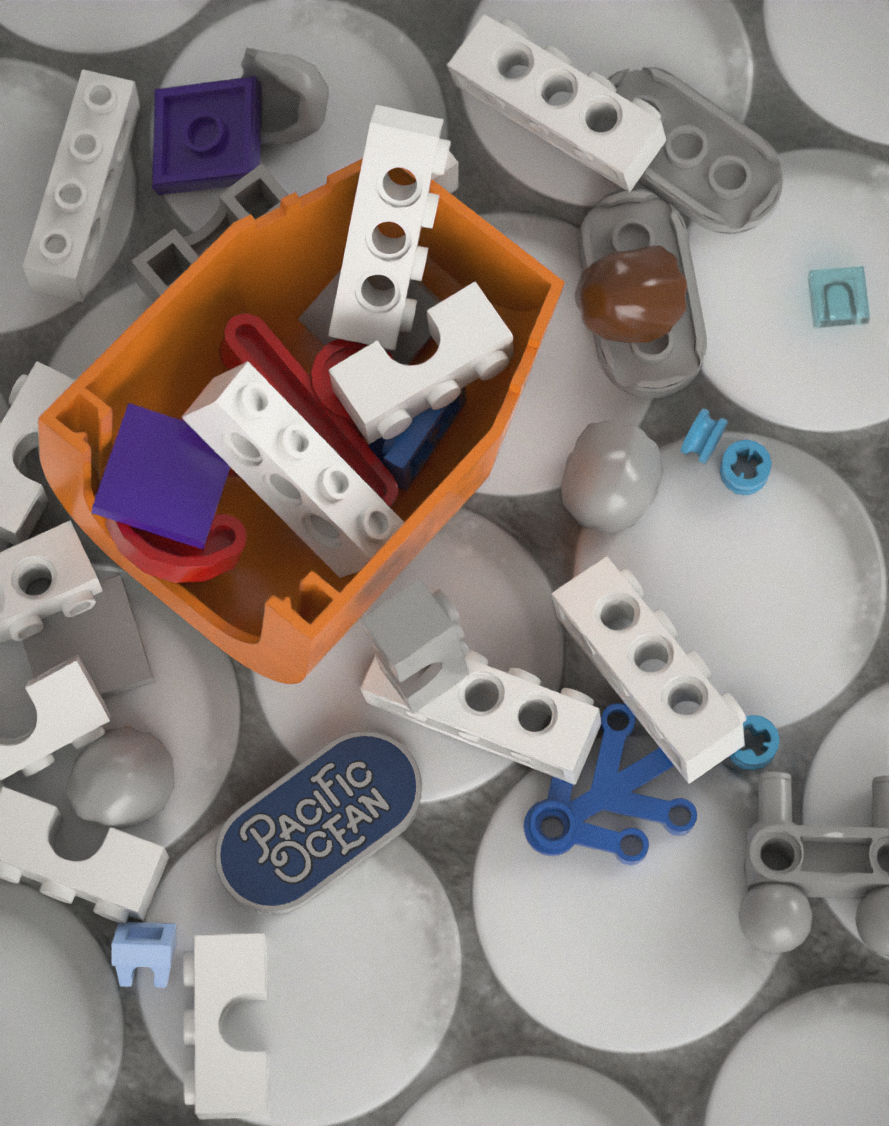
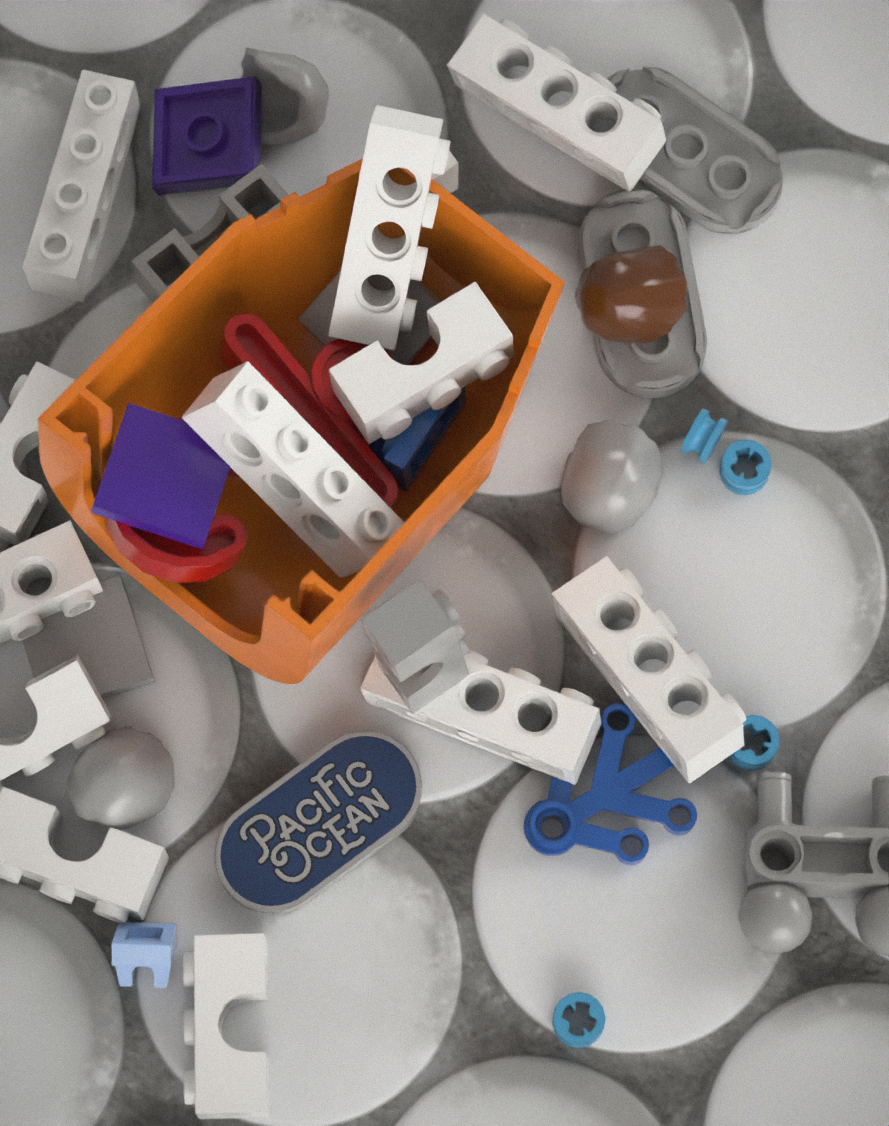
clear light blue tile [808,266,870,328] -> none
none -> dark azure bush [552,992,606,1048]

